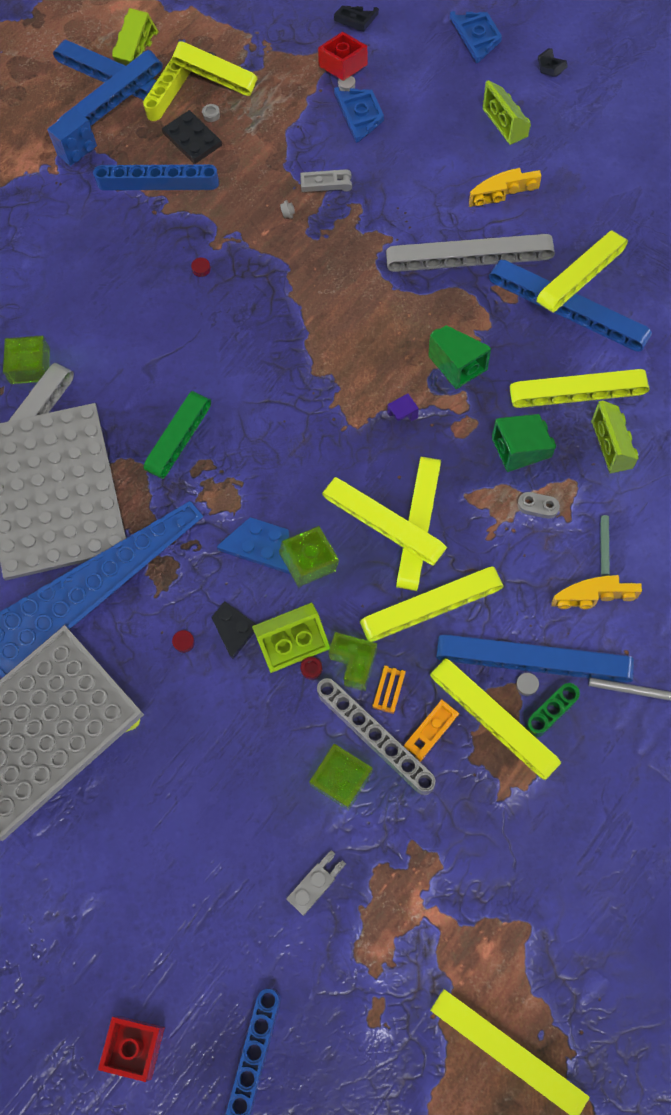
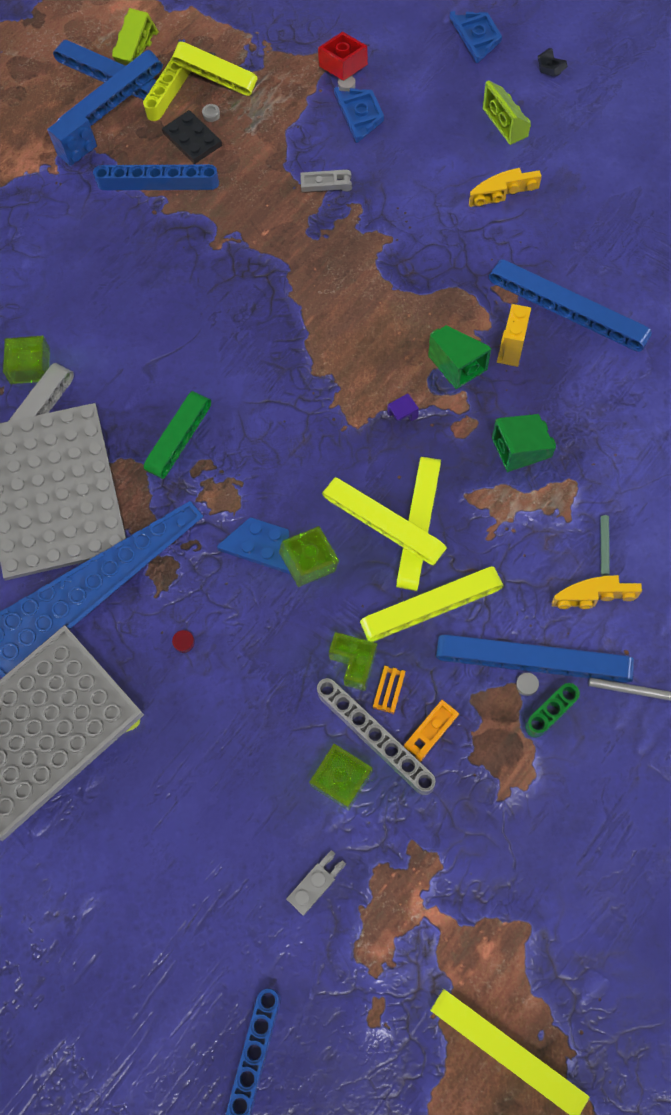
red brick [98,1016,165,1082] -> none
dark red tile [191,257,211,277] -> none
black wing [211,601,257,659] -> none
lime slope [252,603,331,673] -> none
light grey plate [280,200,295,219] -> none
dark red tile [300,657,323,680] -> none
black wing [334,5,379,31] -> none
light grey beam [386,234,555,272] -> none
neon yellow beam [430,658,561,780] -> none
neon yellow beam [509,369,650,408] -> none
light grey plate [517,492,560,519] -> none
neon yellow beam [536,230,628,313] -> none
lime slope [591,400,638,474] -> none
none -> yellow window [497,304,531,367]

